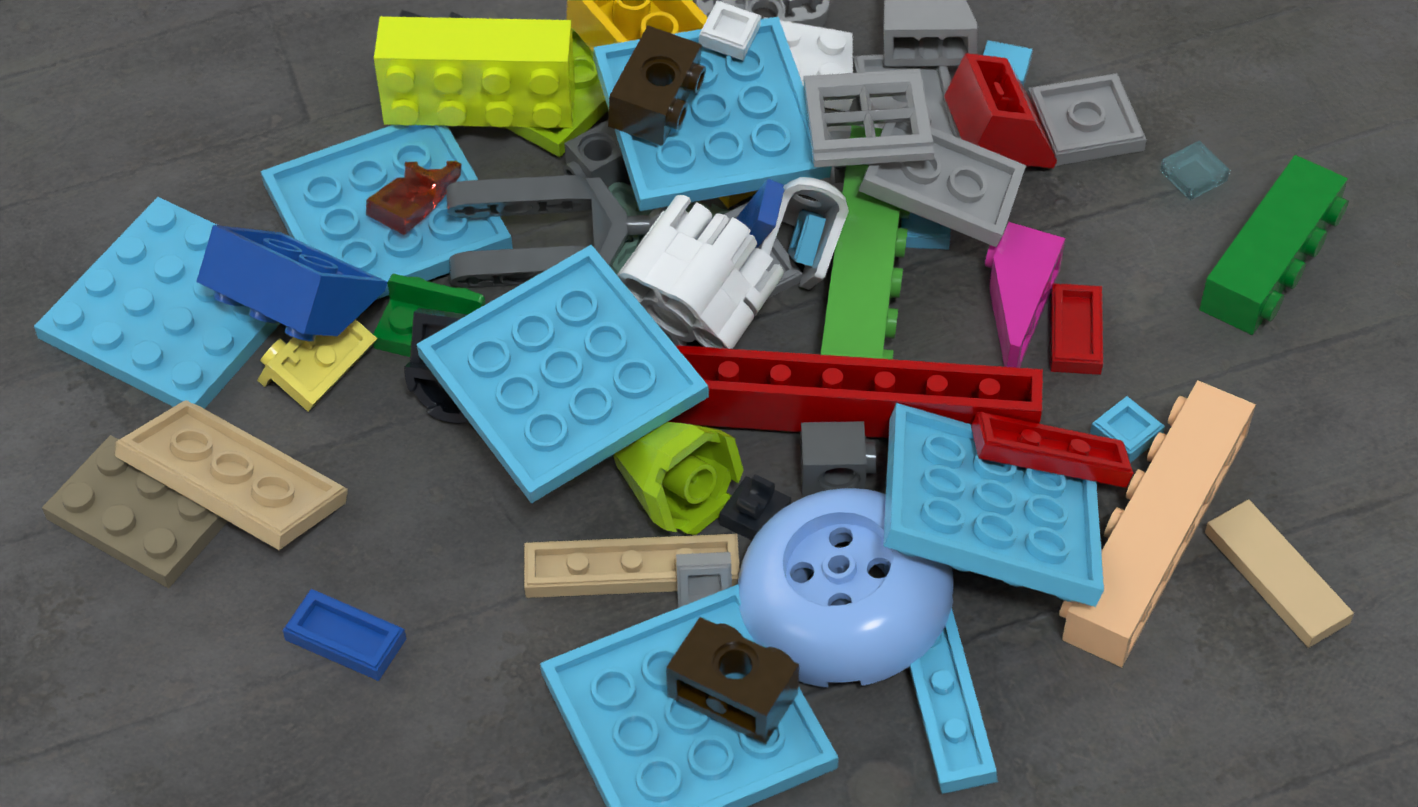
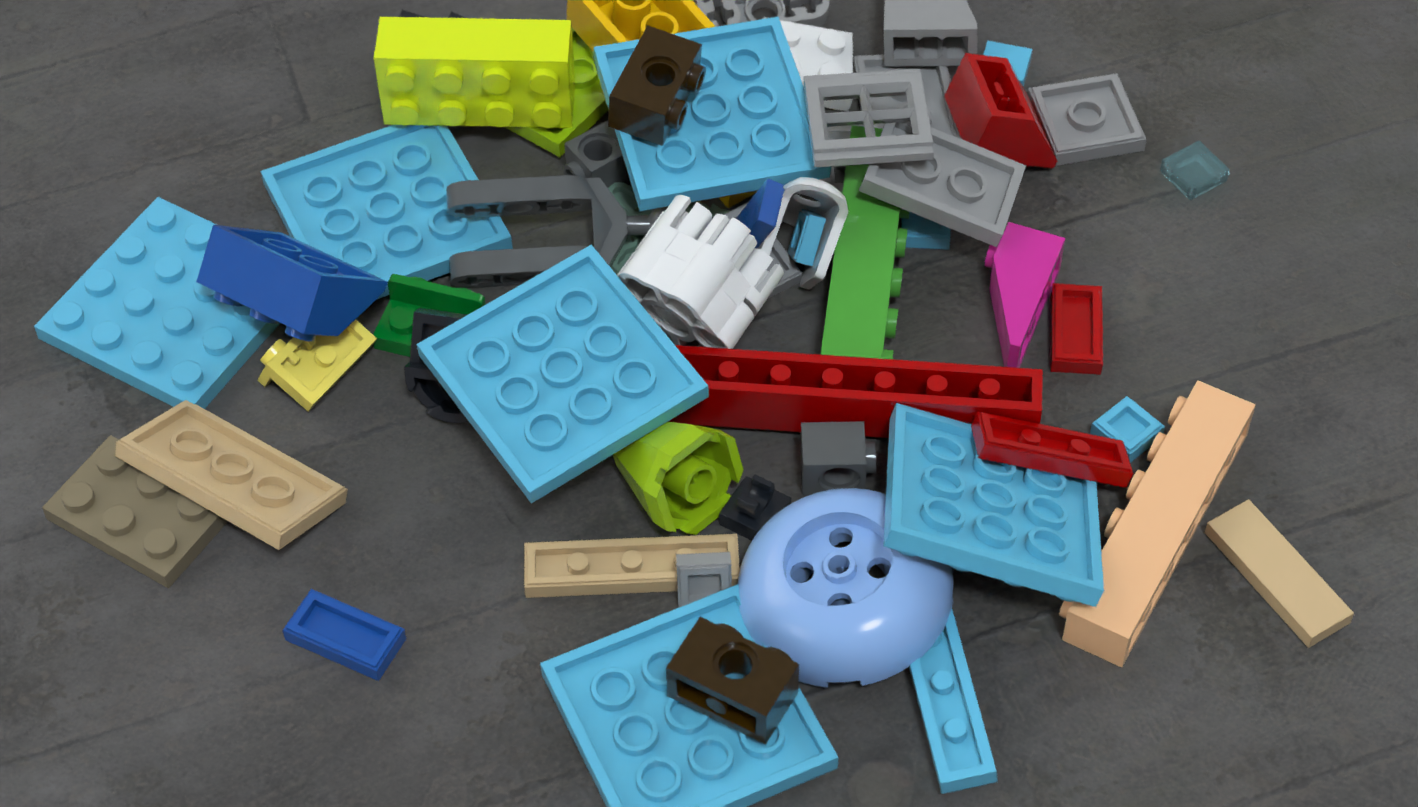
clear red slope [366,161,462,235] -> none
white tile [699,1,761,60] -> none
green brick [1199,155,1349,336] -> none

